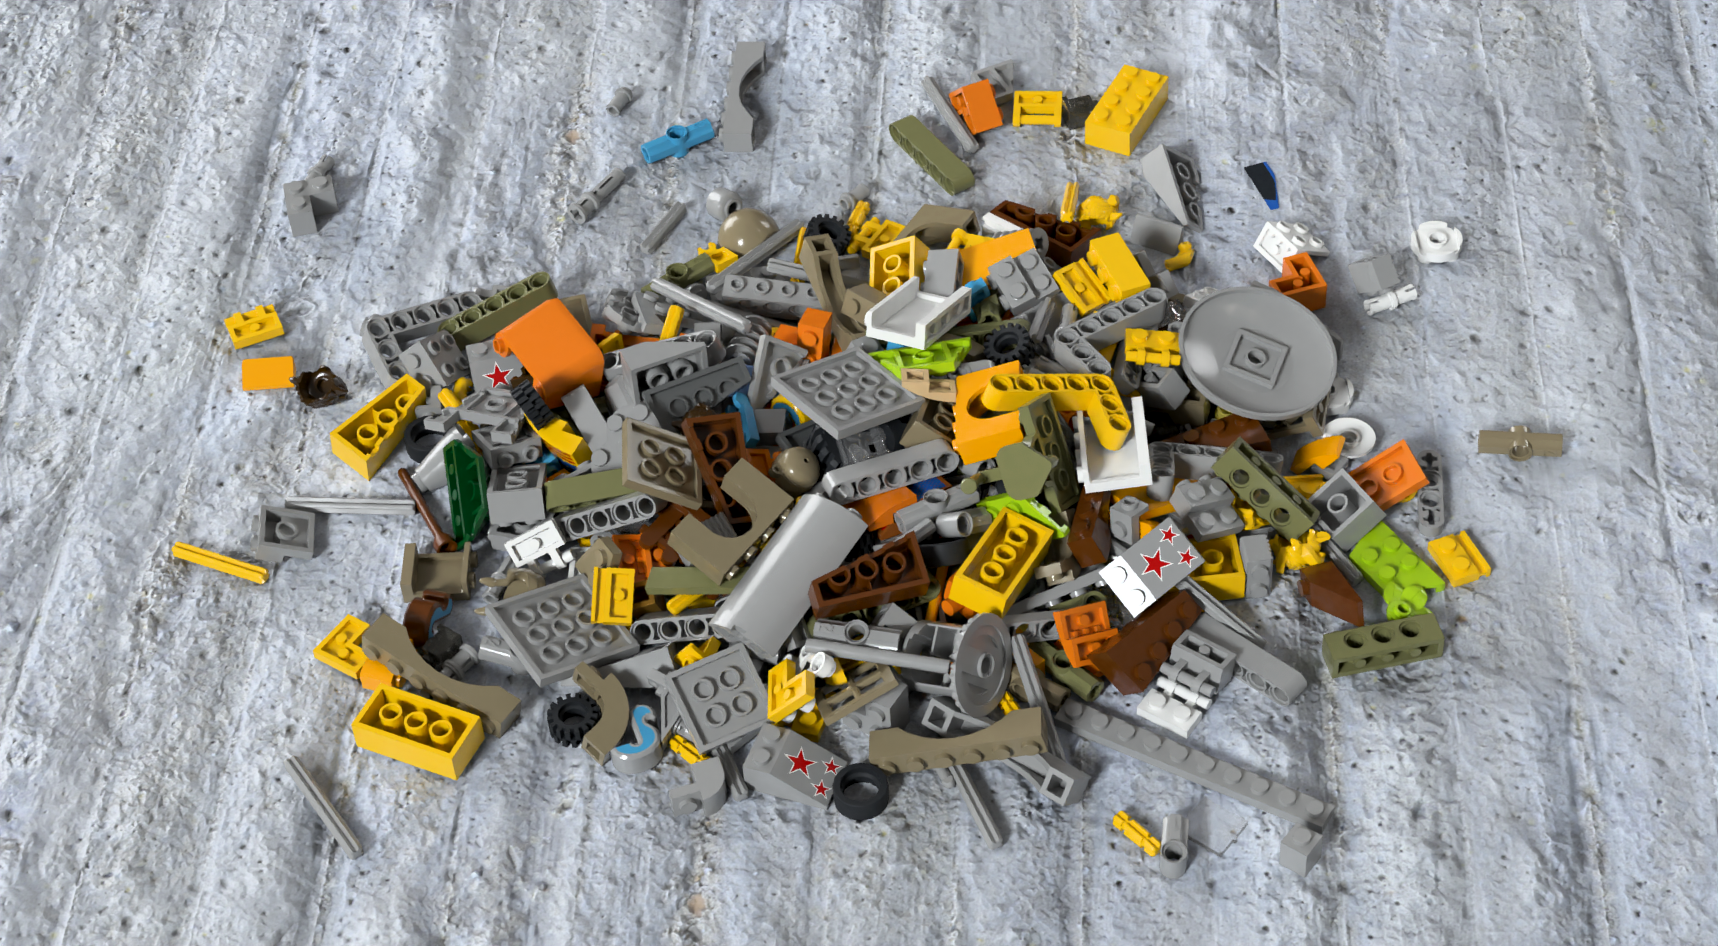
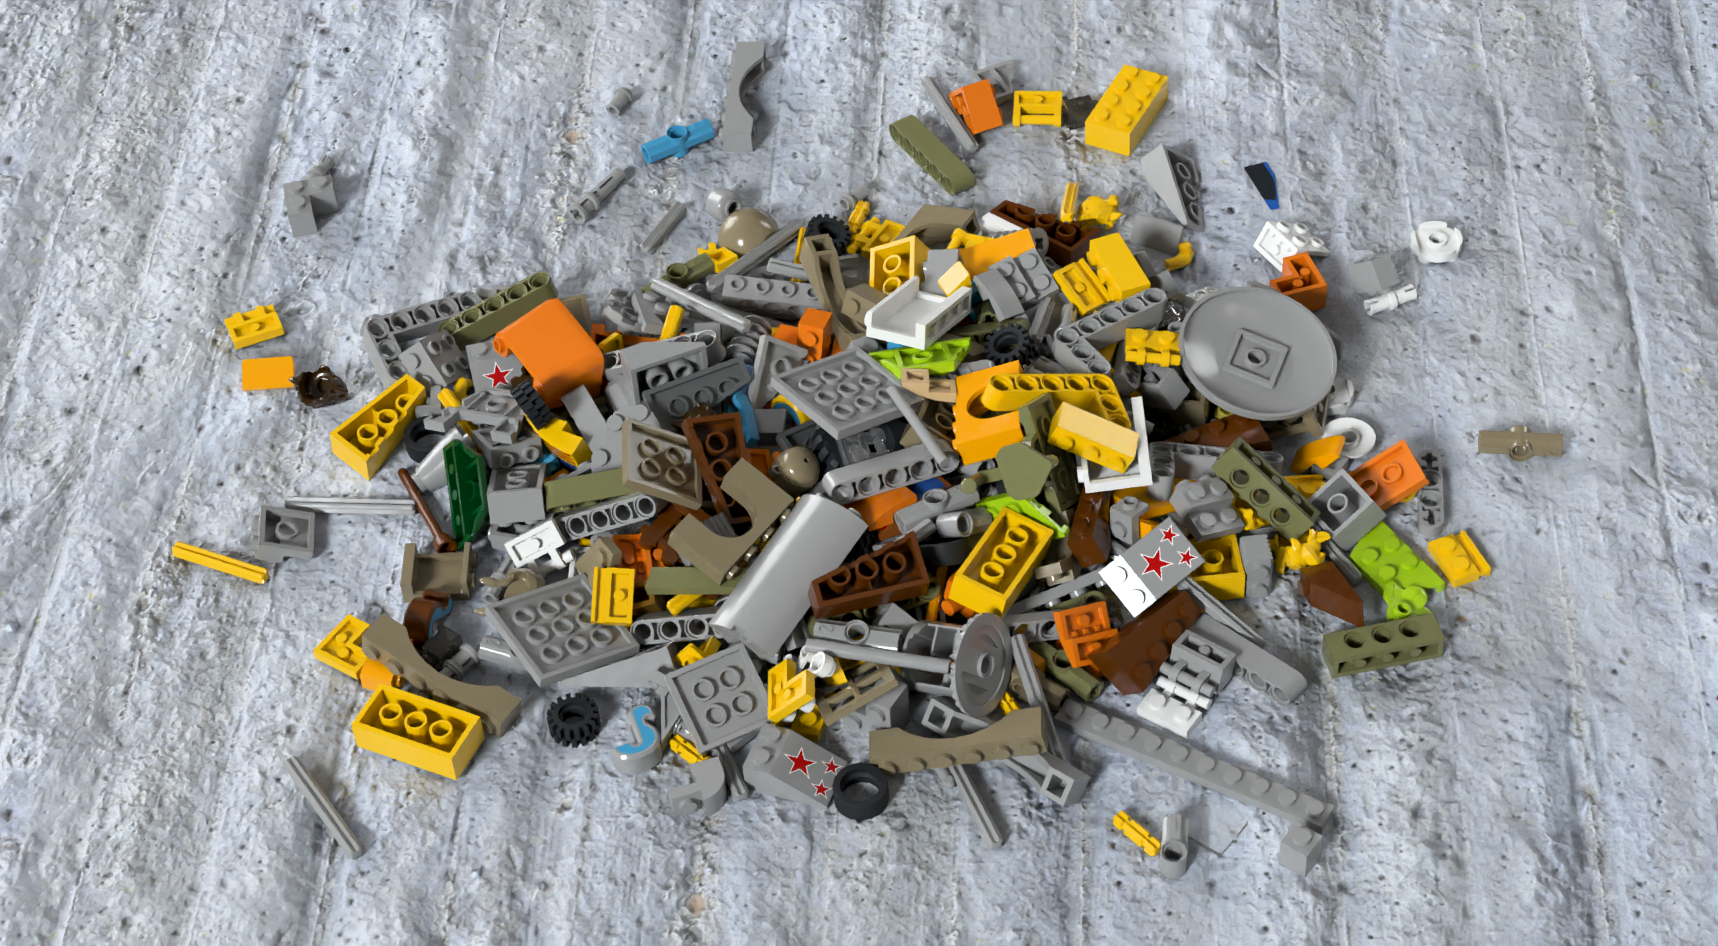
dark tan arch [572,661,629,766] -> none
none -> light grey bar [887,385,950,467]
none -> yellow slope [938,261,972,297]
none -> light grey slope [973,268,1025,322]
none -> yellow brick [1047,402,1139,474]

